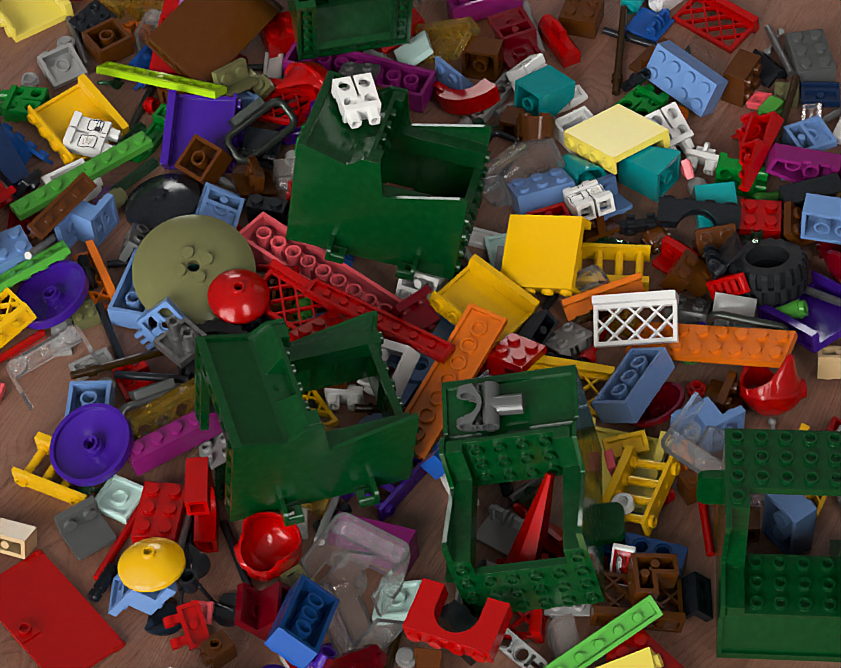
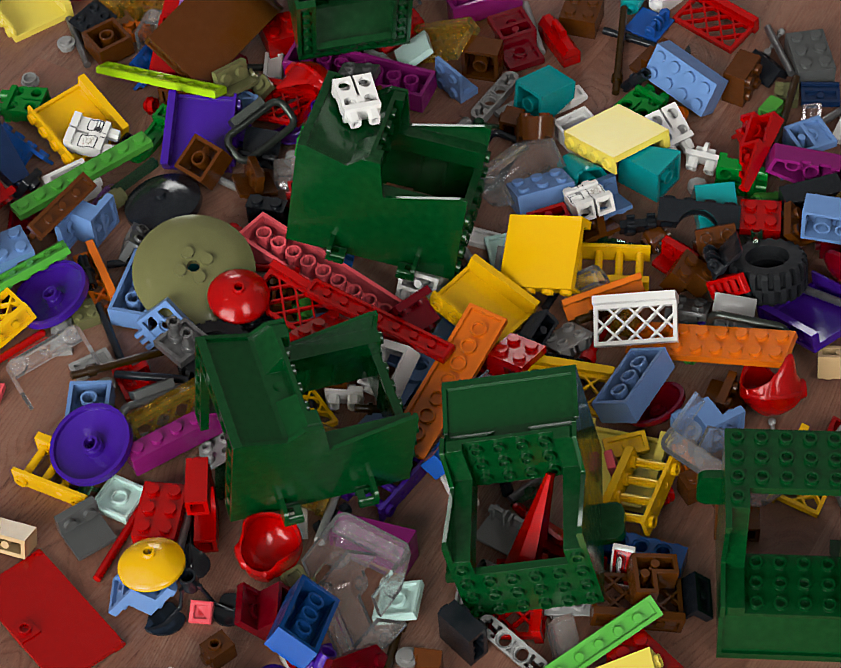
light grey bar [24,233,57,260] -> none
light grey plate [37,42,88,90] -> none
black axle [87,562,118,603] -> none
clear green hand [97,77,125,90] -> none
clear green axle [117,122,146,144] -> none
pearl dark grey bar [129,85,157,133] -> none
red plate [163,599,210,651] -> none
medium blue bracket [195,182,245,229] -> none
black bar [220,520,254,587] -> none
red arch [402,578,513,663] -> none
red arch [432,78,501,115] -> none
dark grey connector [456,381,525,432] -> none
white brick [506,53,547,92] -> none
white tile [611,493,635,515] -> none
coral tile [680,158,696,180] -> none
red plate [686,380,707,400] -> none
red bar [698,501,715,557] -> none
coral tile [746,91,772,110] -> none
medium blue brick [761,494,817,555] -> none
bright green cone [775,298,808,319] -> none

